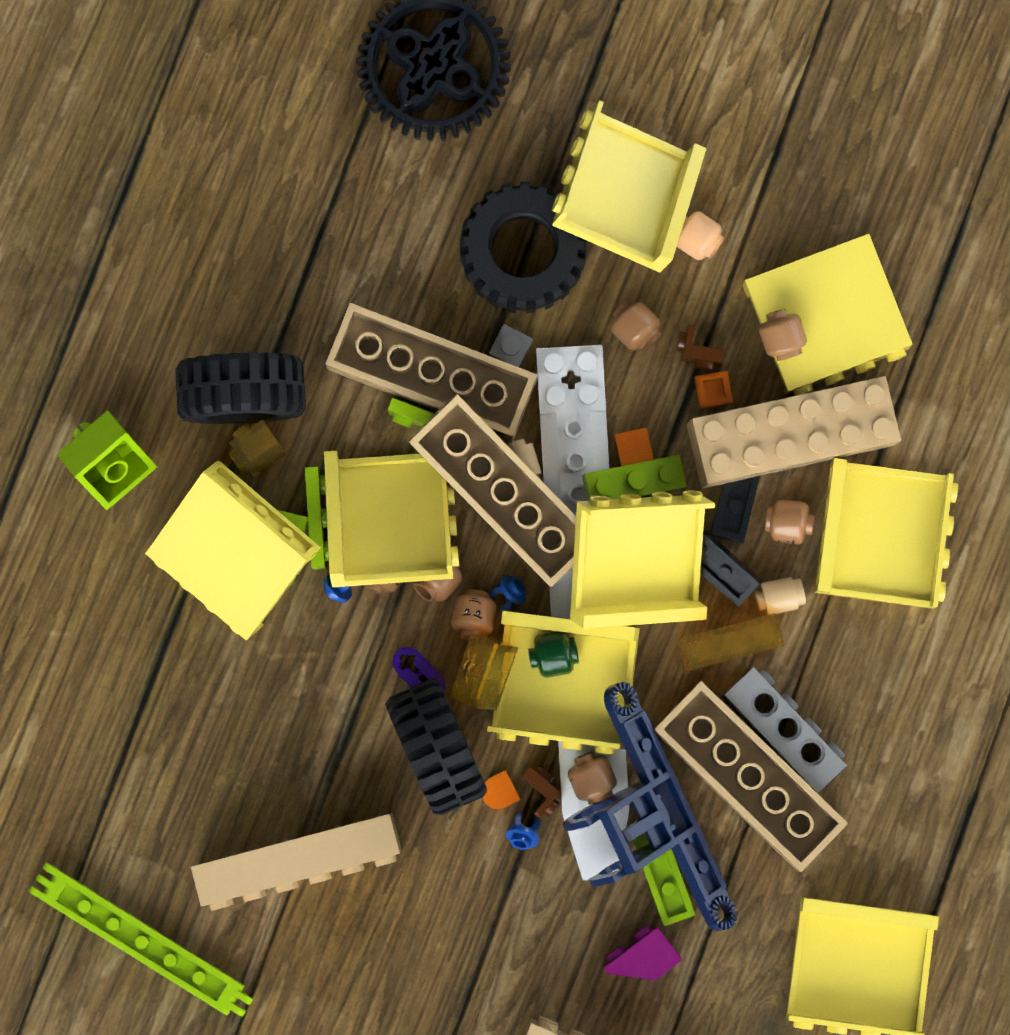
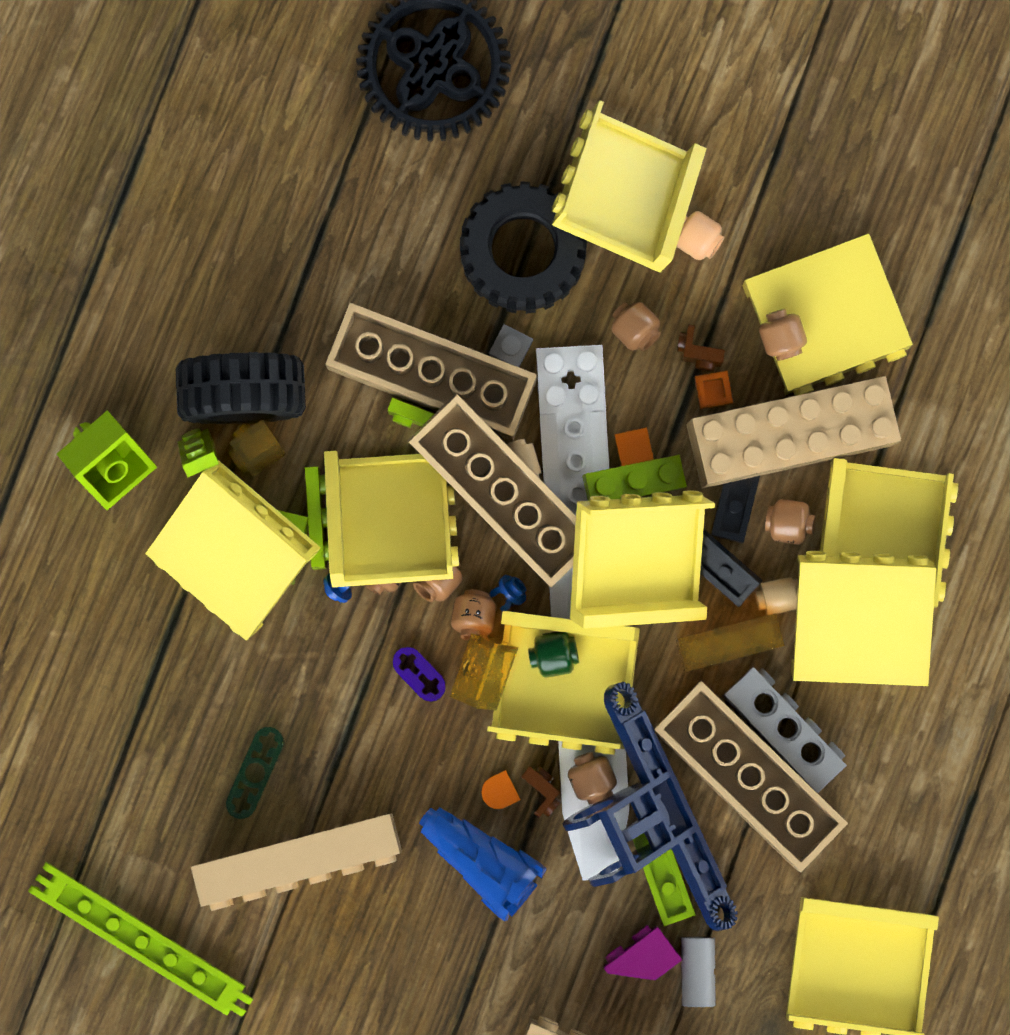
black tyre [385,679,487,815] -> none
blue plate [506,813,540,850] -> none
none -> lime plate [178,429,219,478]
none -> clear green beam [226,727,285,819]
none -> blue cone [419,808,546,922]
none -> light grey pin [681,937,716,1007]
none -> light yellow panel [791,551,936,686]

